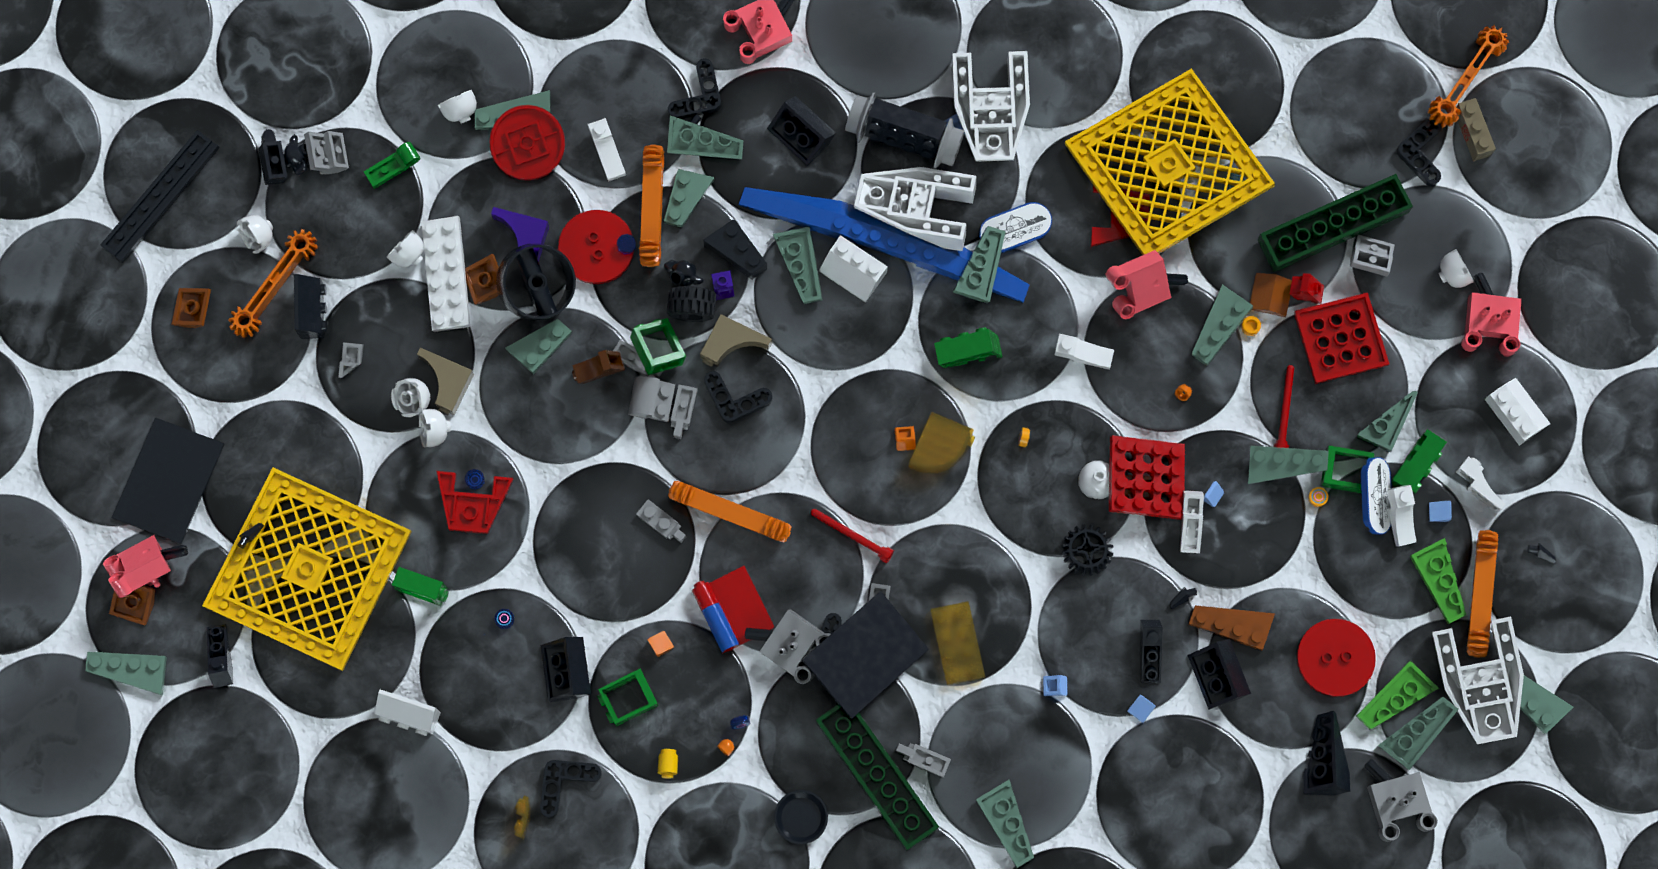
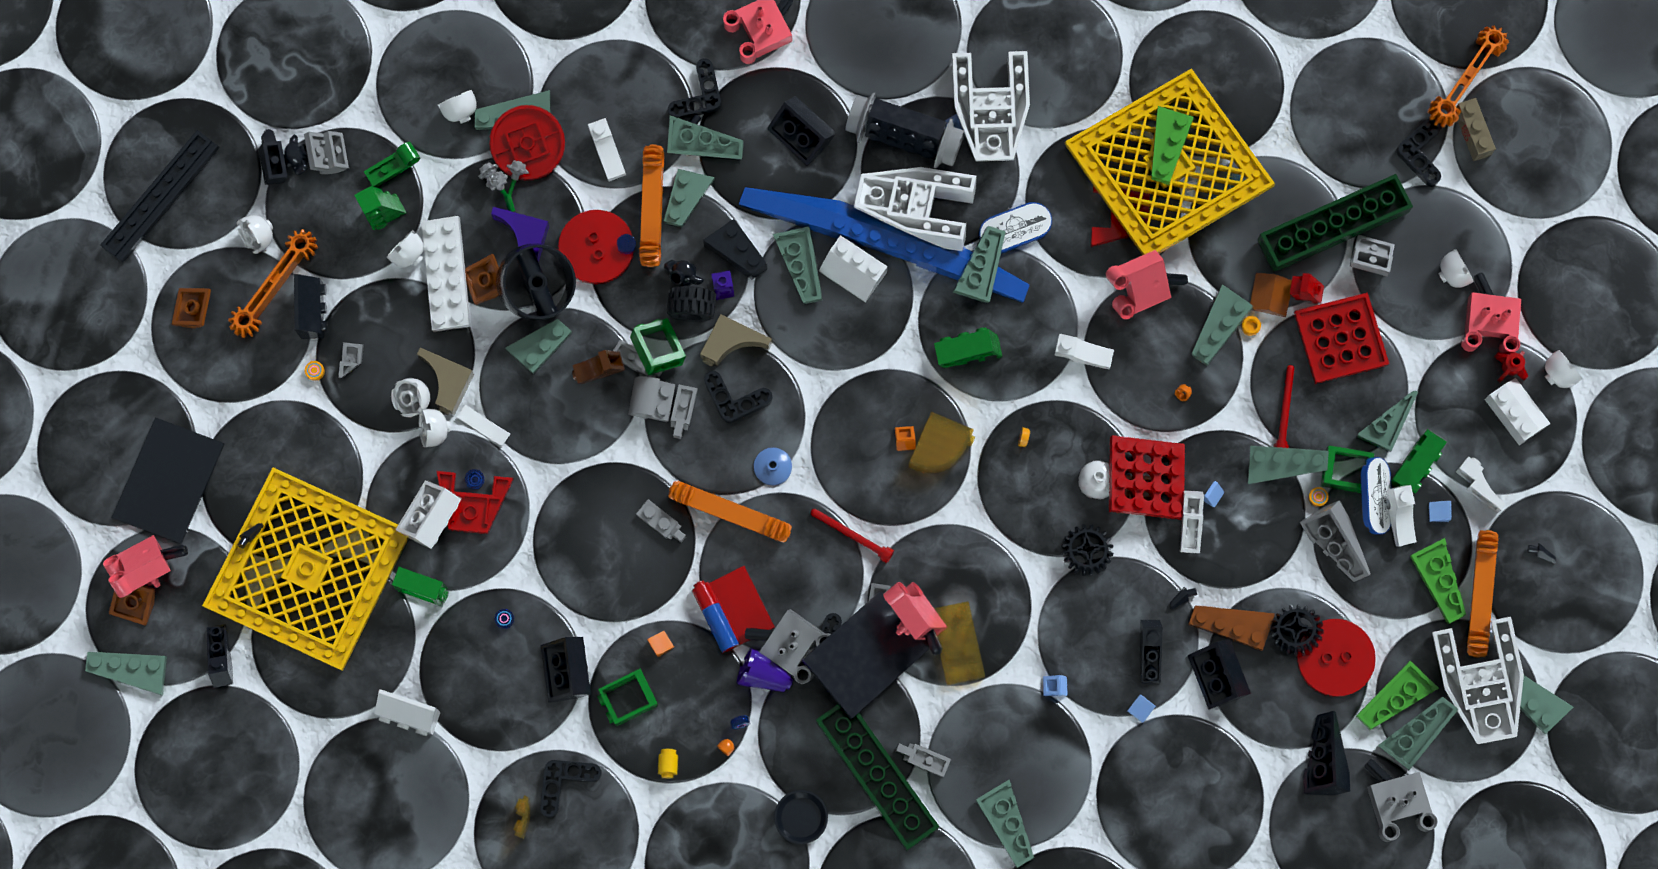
none -> light orange tile [305,361,325,381]
none -> green wedge [354,186,406,230]
none -> white slope [396,480,461,549]
none -> white sticker [457,405,510,446]
none -> light grey plant [478,161,529,212]
none -> dark purple cone [736,648,793,692]
none -> medium blue dish [754,448,792,486]
none -> coral piece [883,582,948,655]
none -> bright green wing [1151,106,1194,185]
none -> black gear [1270,604,1324,657]
none -> light grey wedge [1300,500,1371,582]
none -> red brick [1494,351,1528,382]
none -> white cylinder [1545,350,1582,388]

